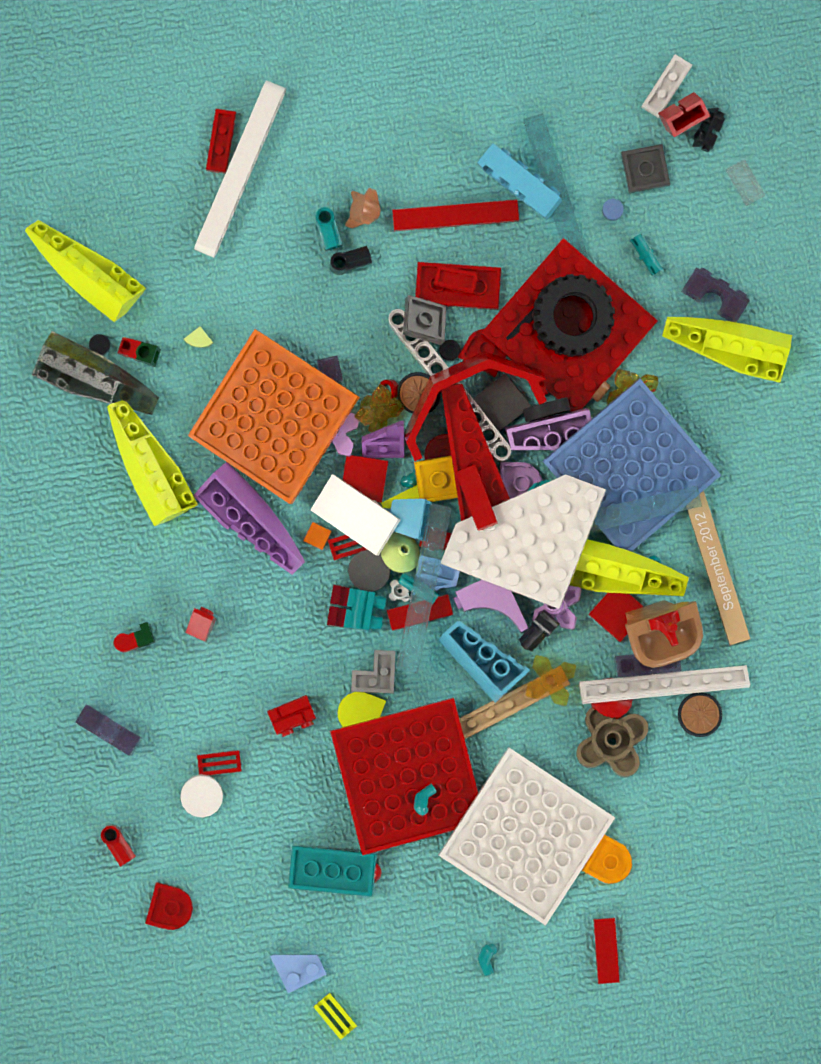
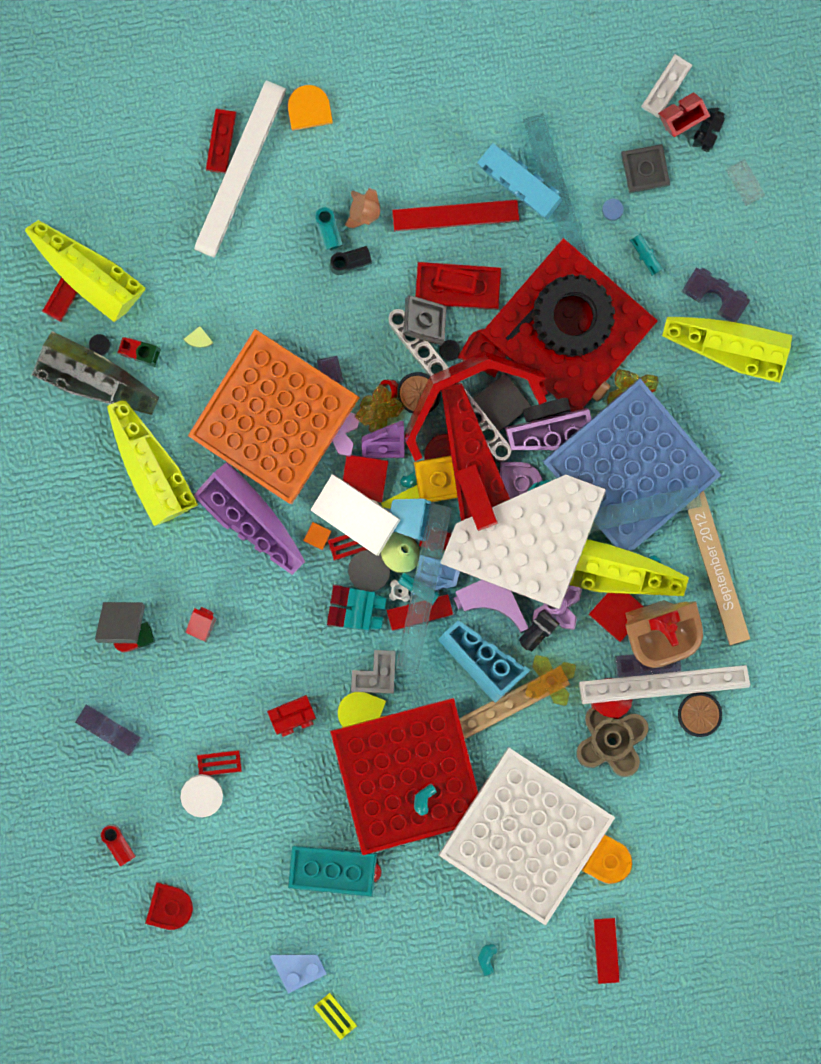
none -> red tile [42,277,78,322]
none -> dark grey tile [95,602,145,643]
none -> light orange tile [288,85,333,131]

